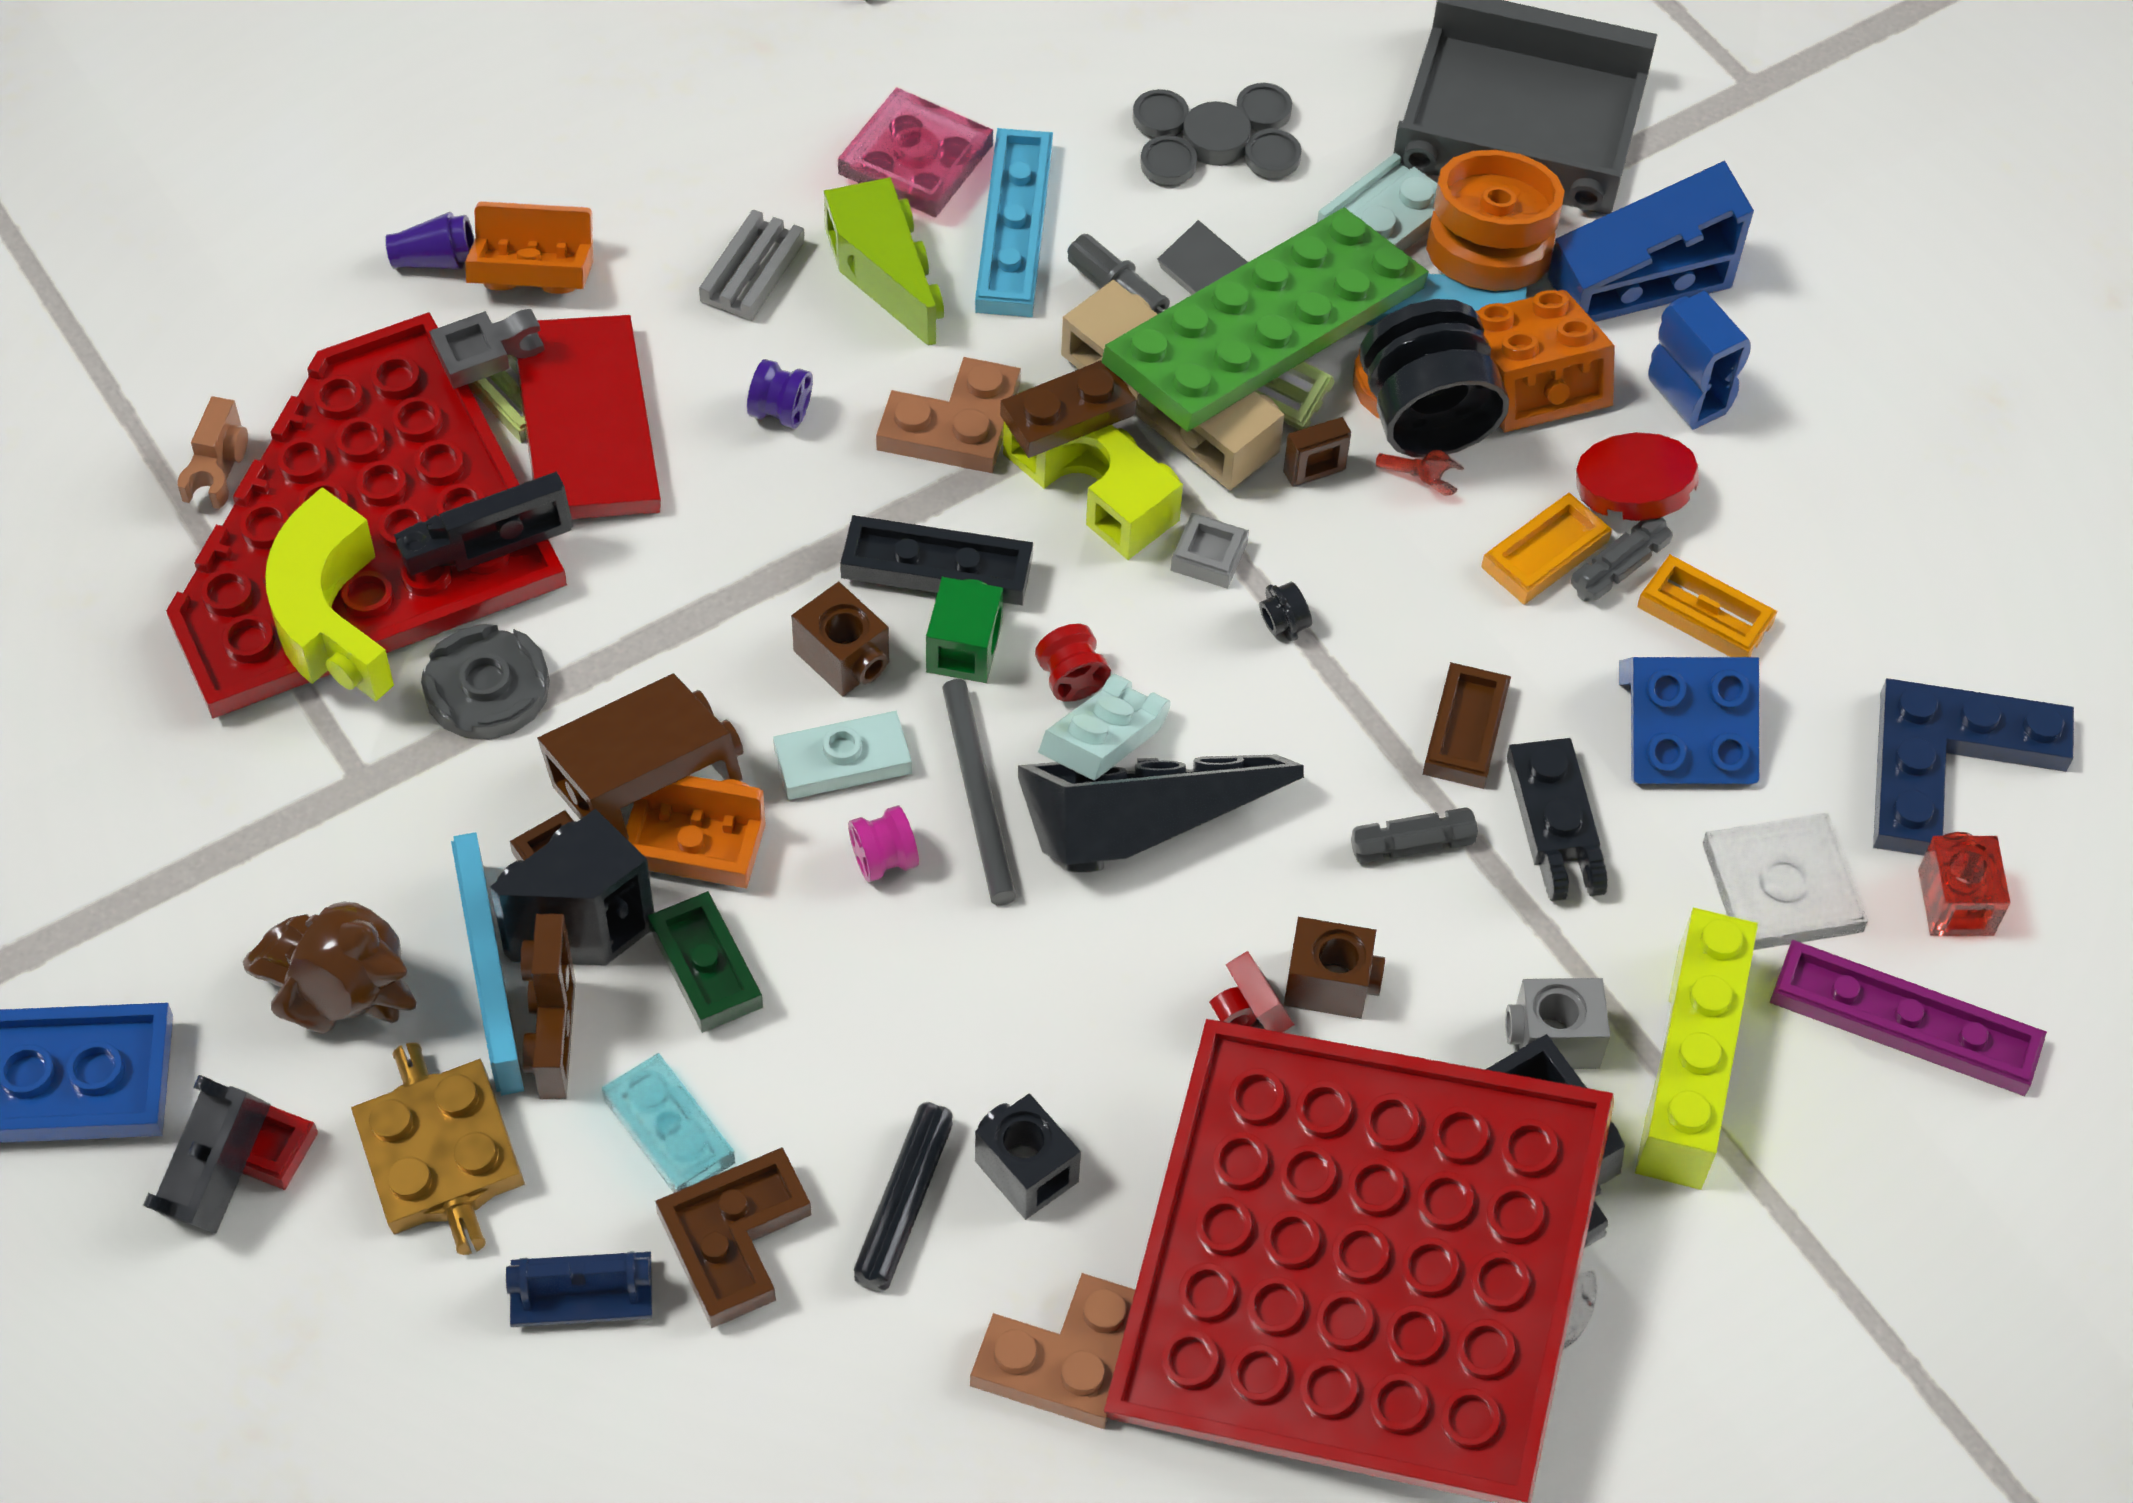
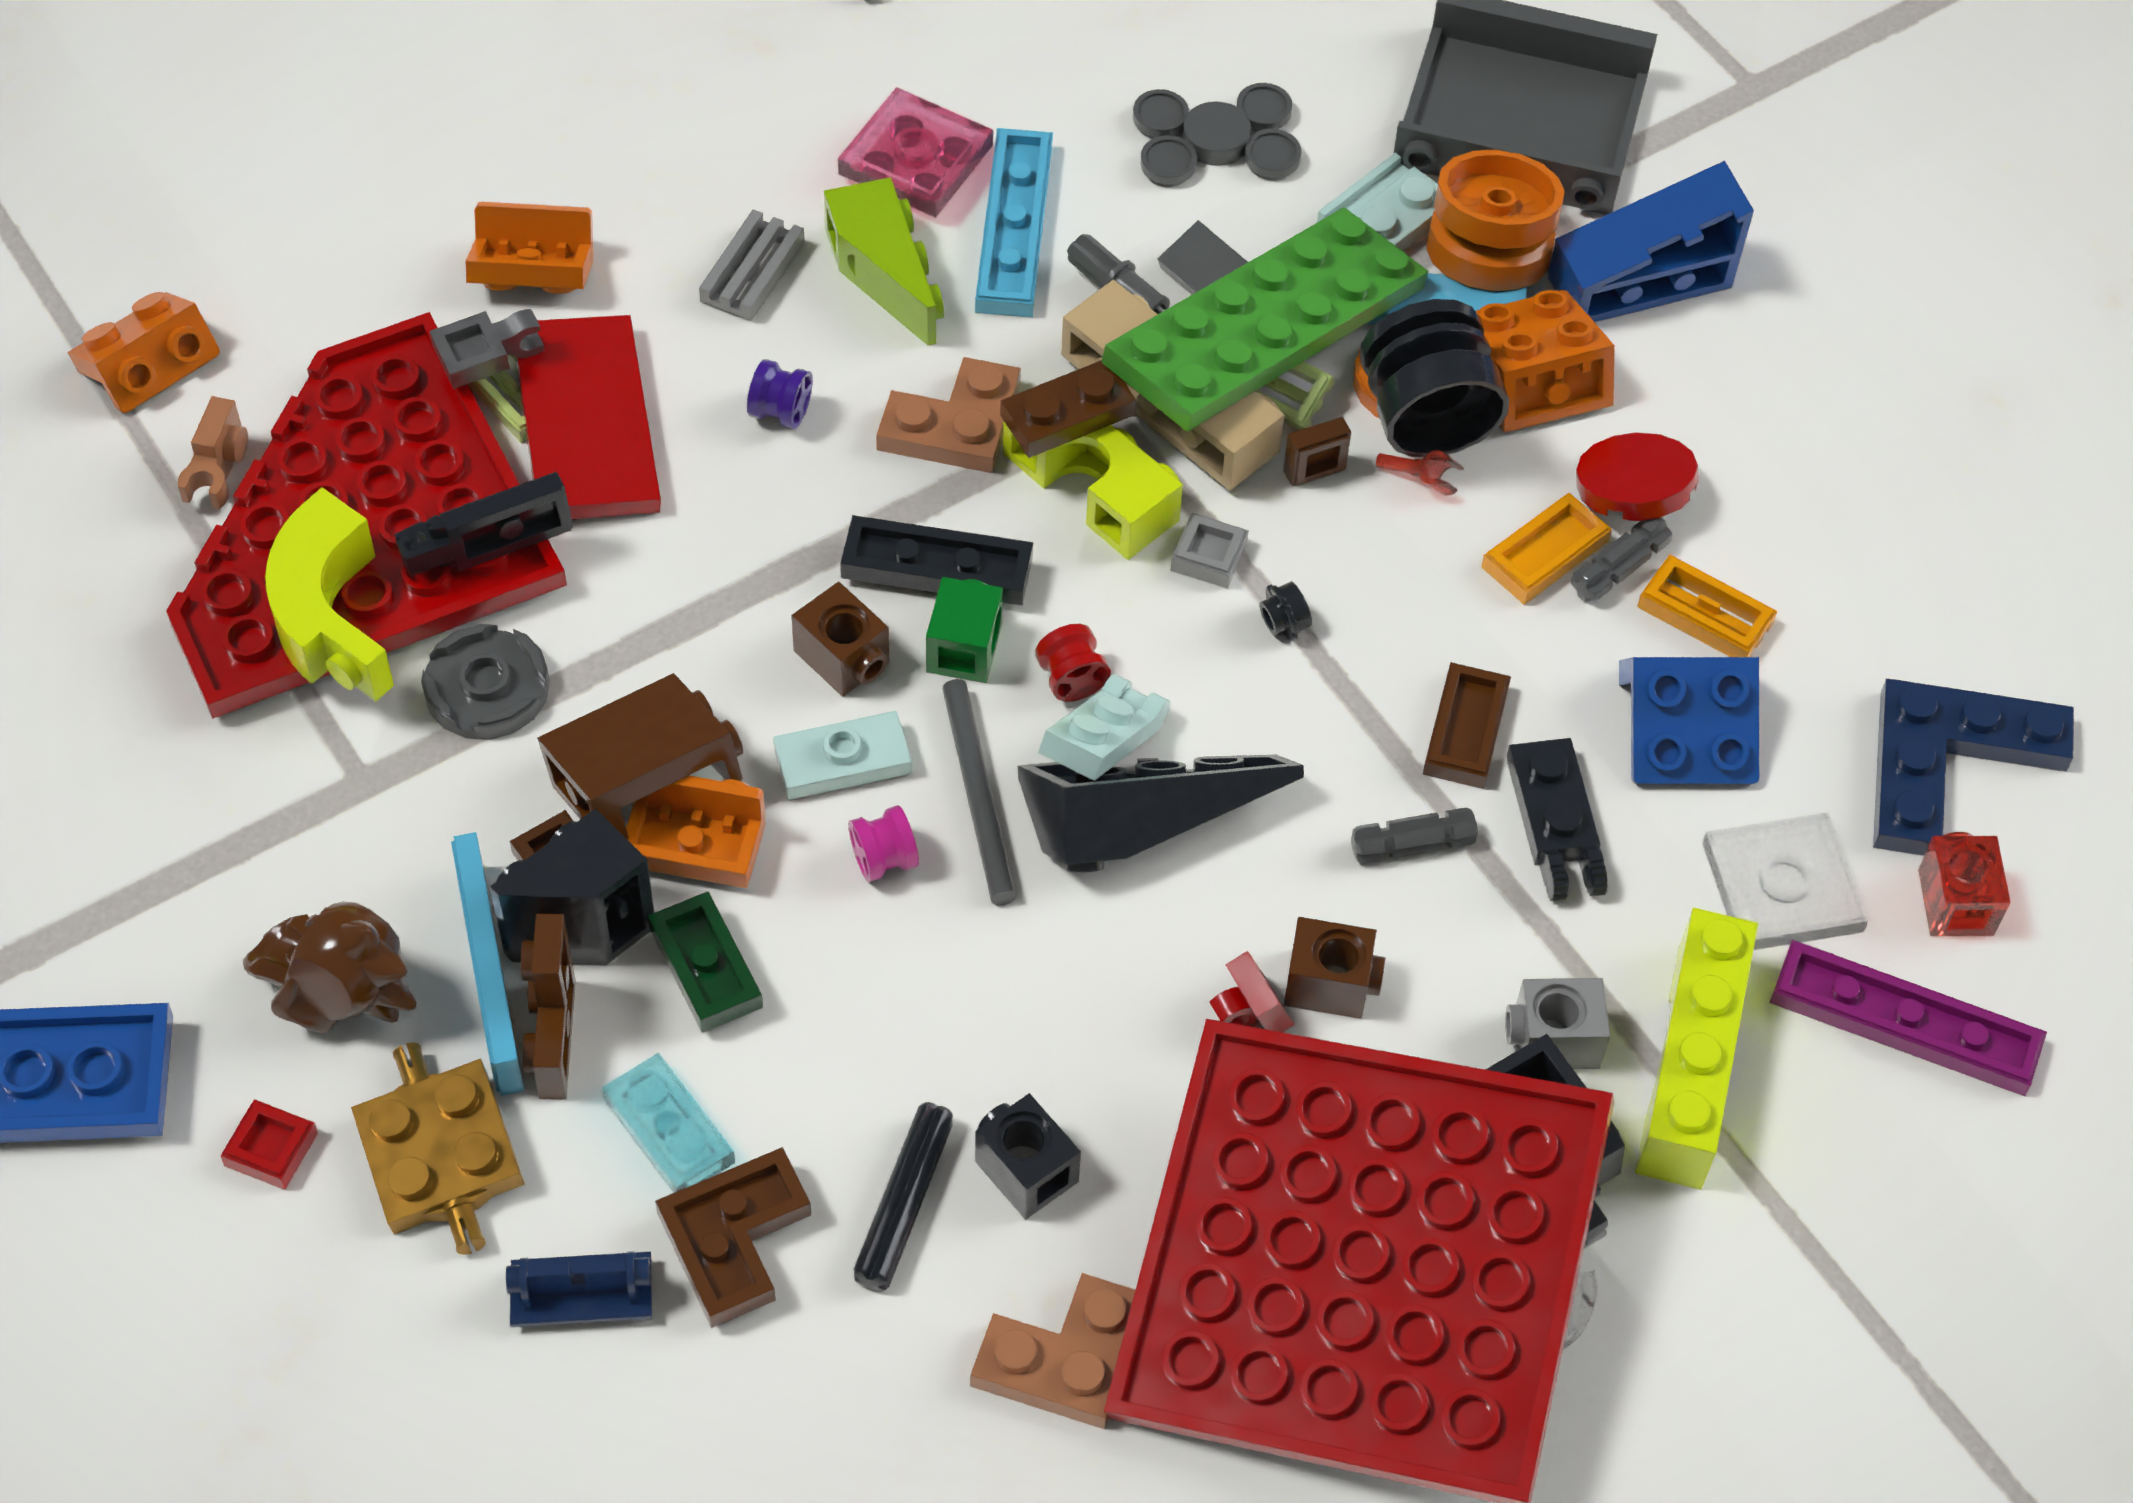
black hinge [142,1075,271,1234] -> none
dark purple cone [385,211,475,269] -> none
blue brick [1648,290,1751,430] -> none
none -> orange bracket [67,292,220,413]

